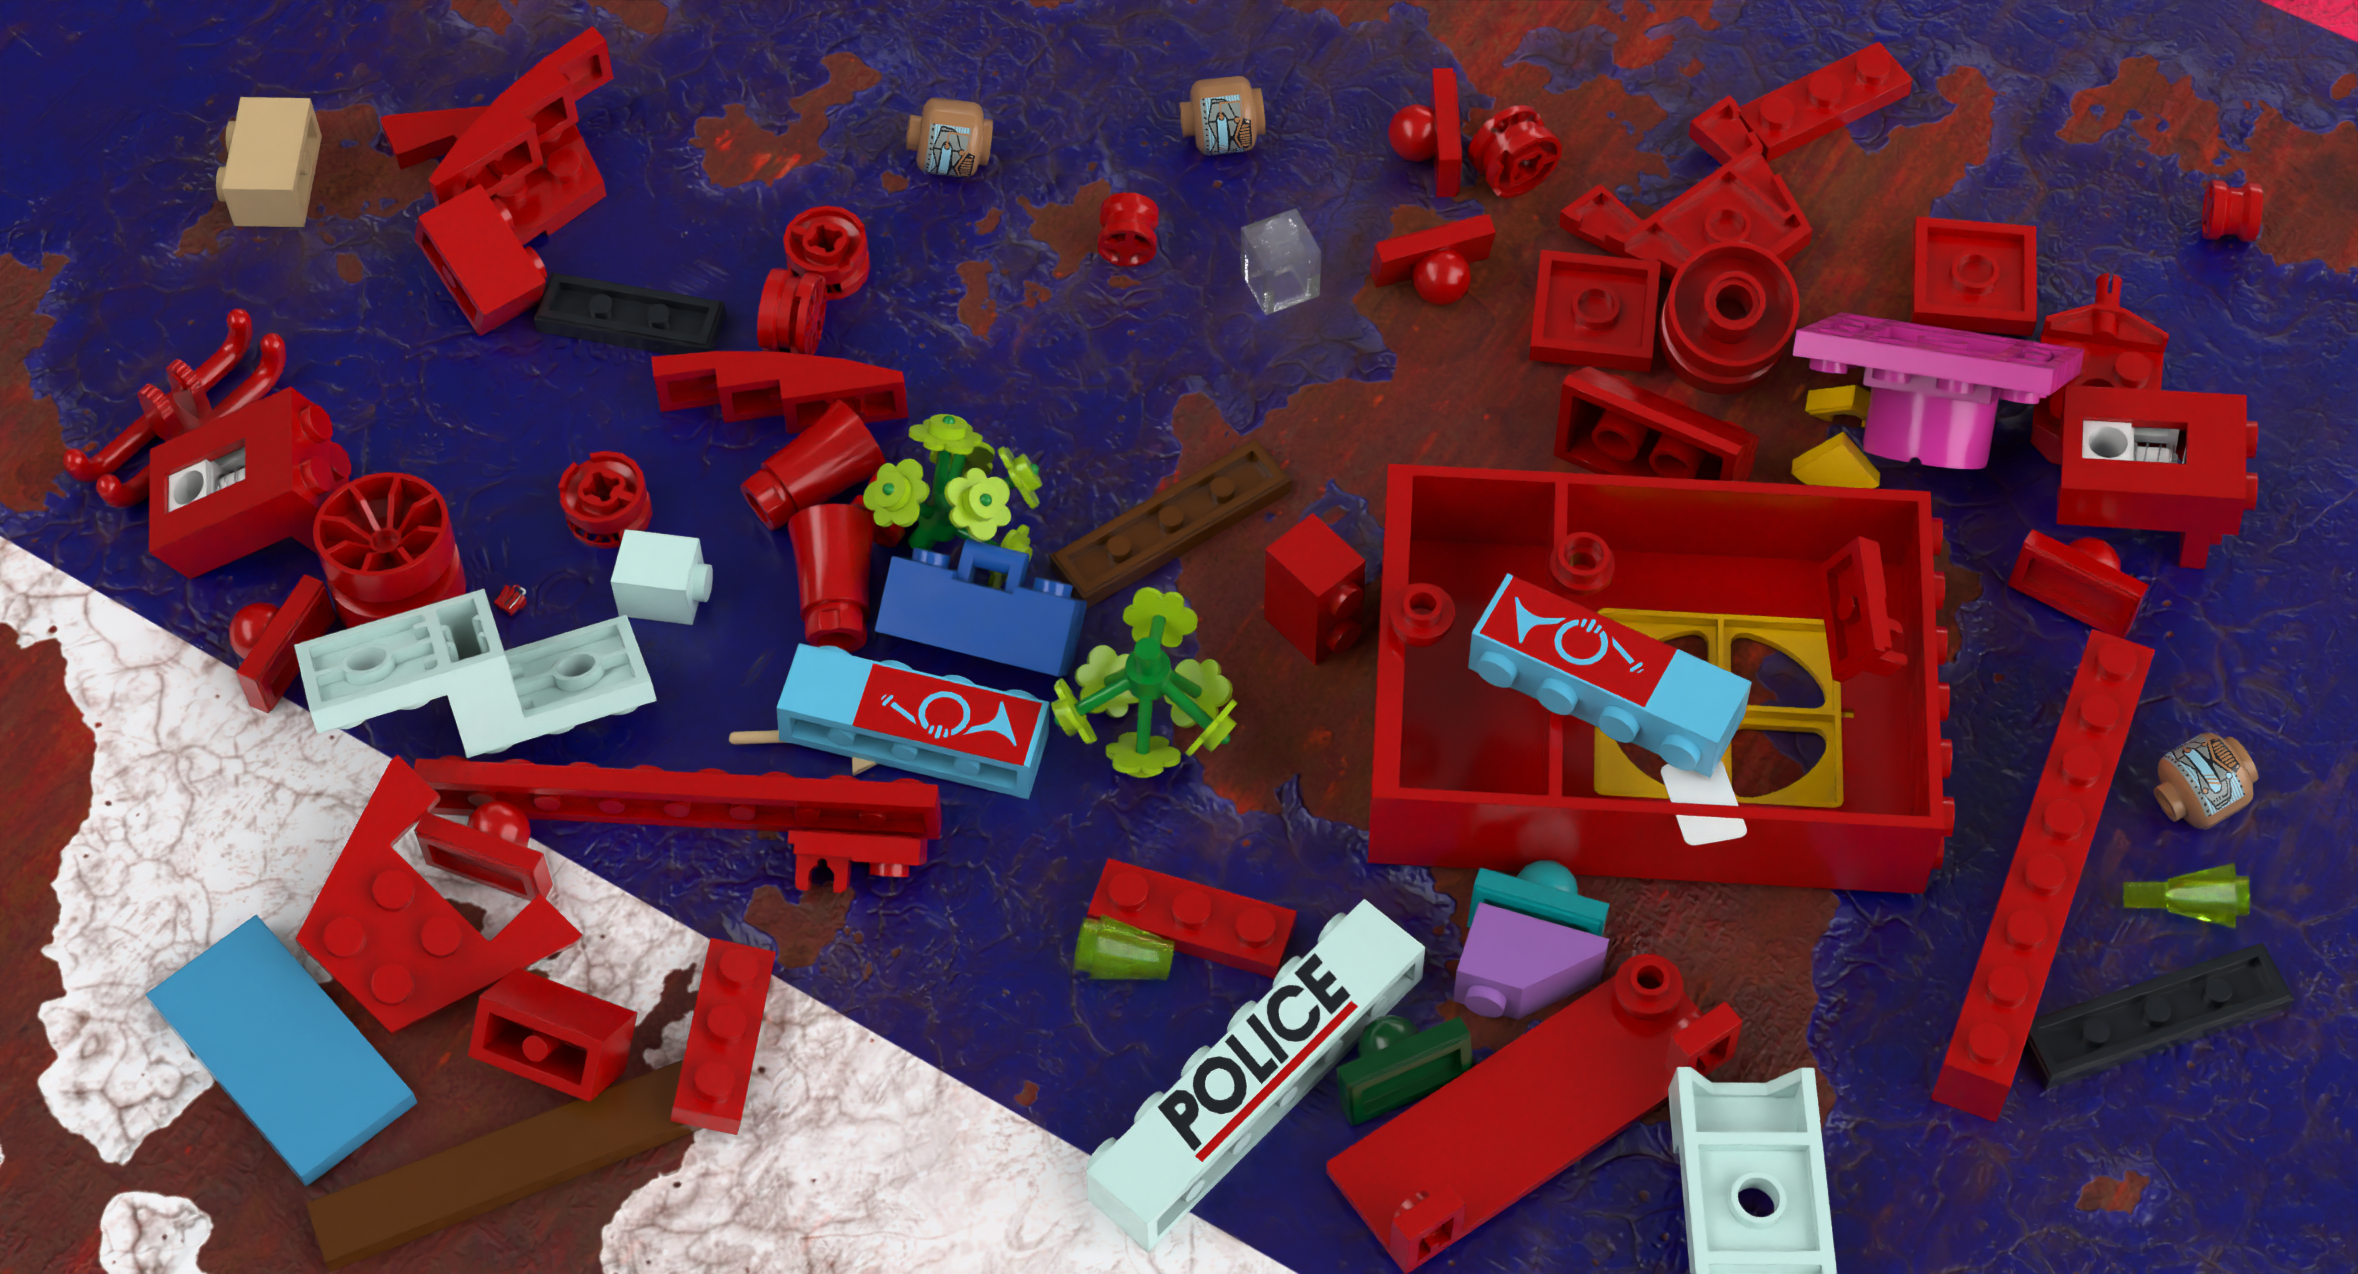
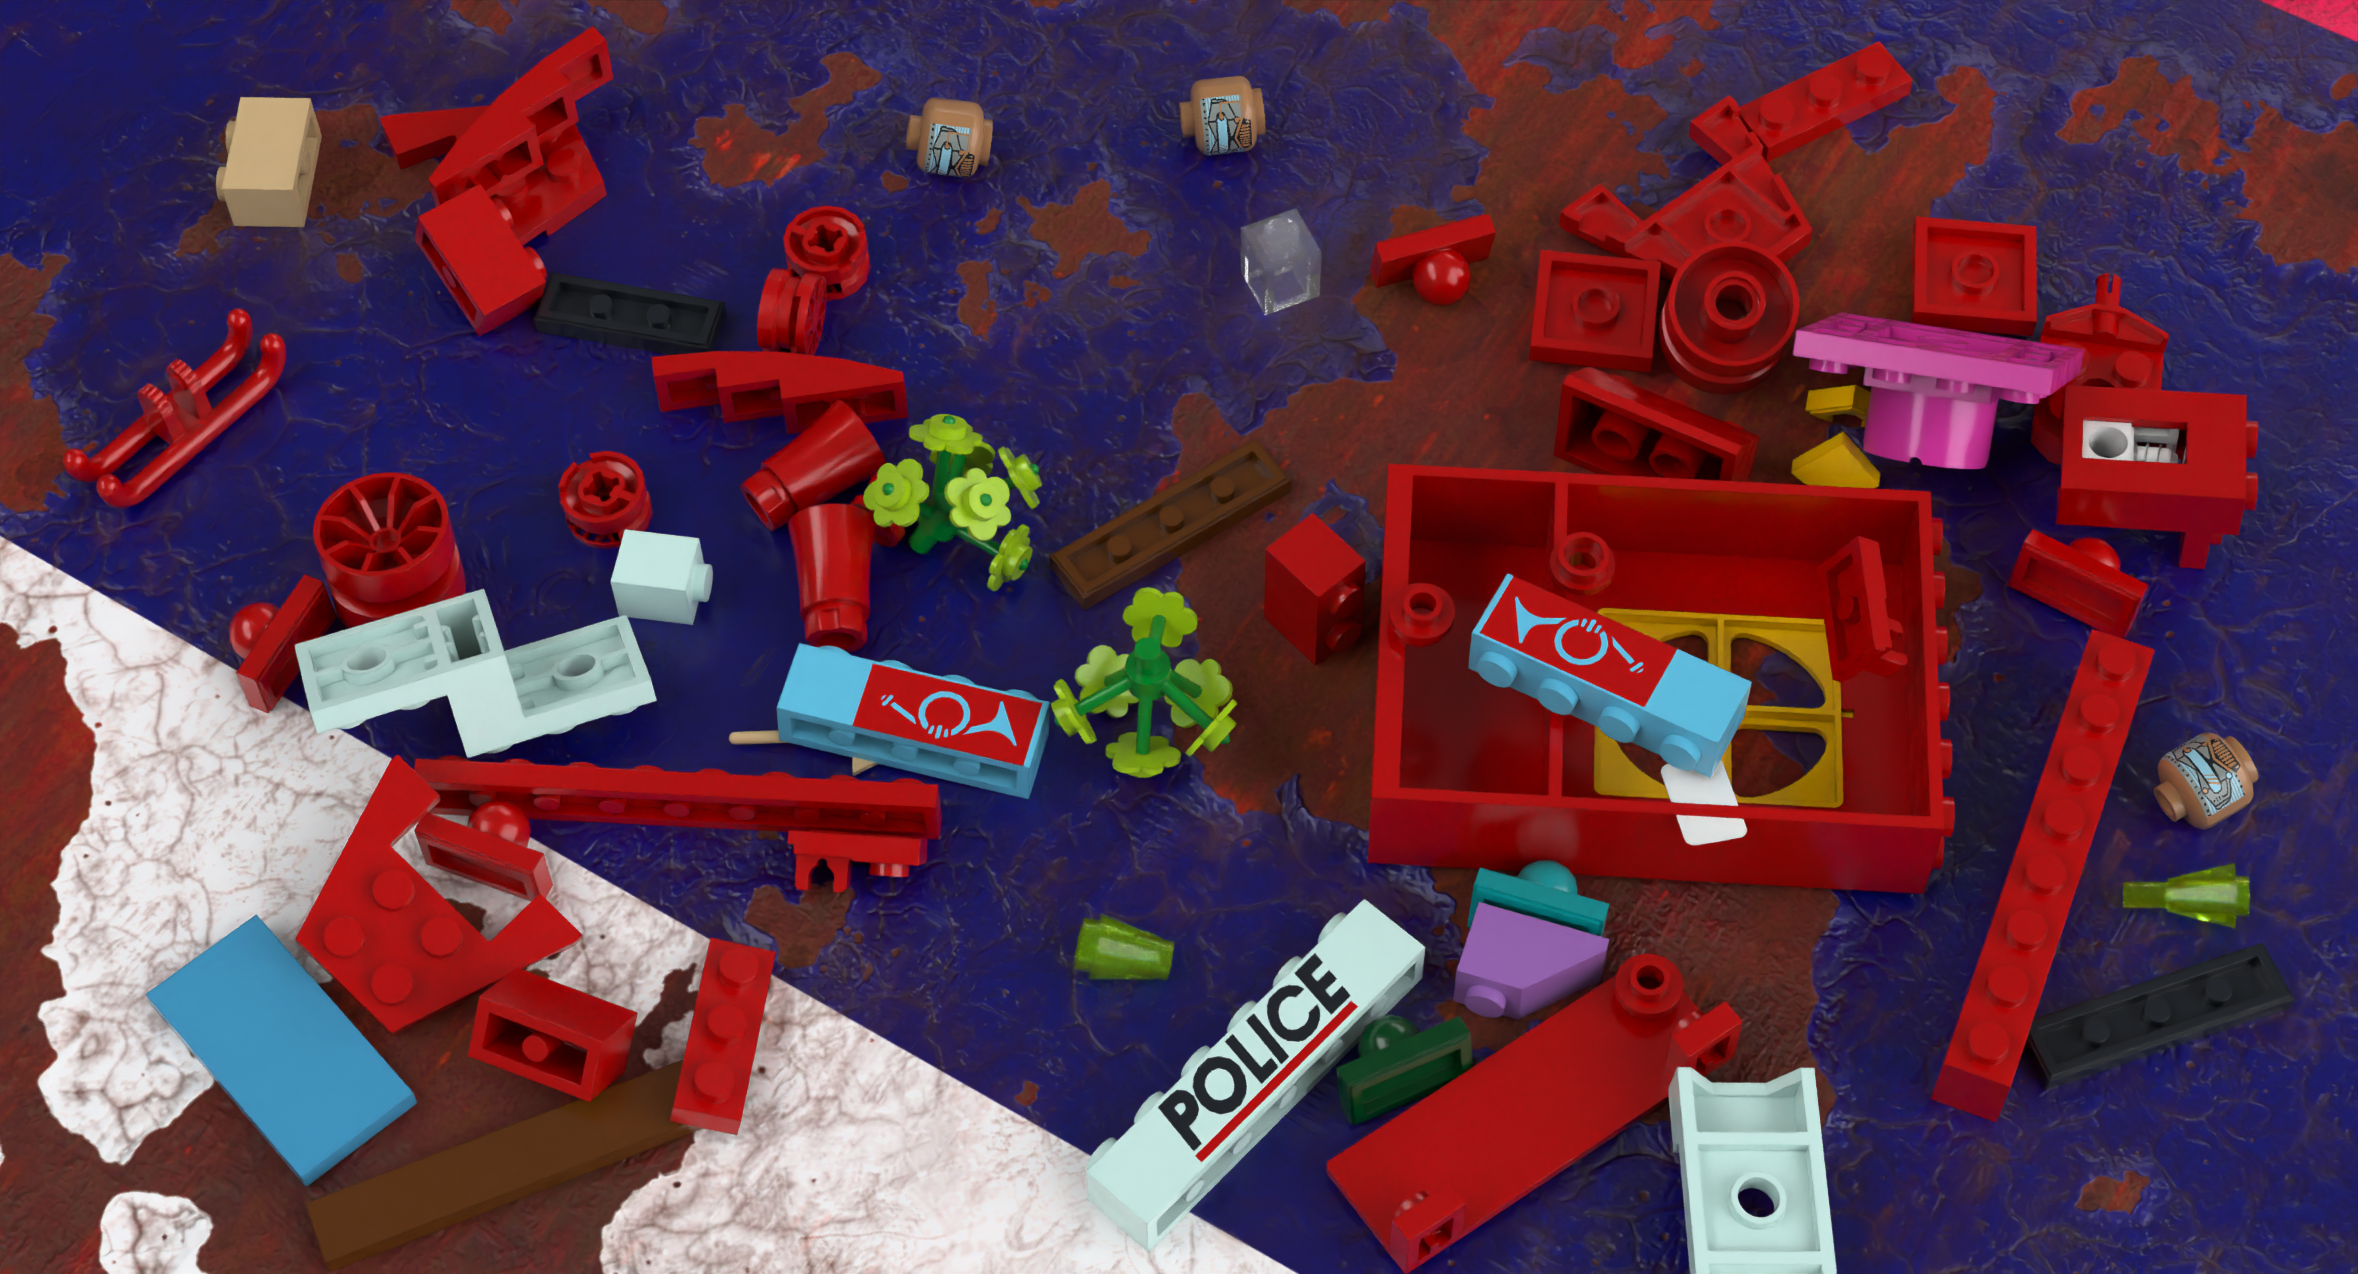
red brick [149,386,351,579] -> none
red piece [494,584,527,616] -> none
blue piece [875,539,1087,677] -> none
red plate [1087,858,1297,979] -> none
red wheel [1098,192,1159,267] -> none
red tile [1387,68,1462,197] -> none
red wheel [1468,105,1562,199] -> none
red wheel [2202,179,2263,242] -> none

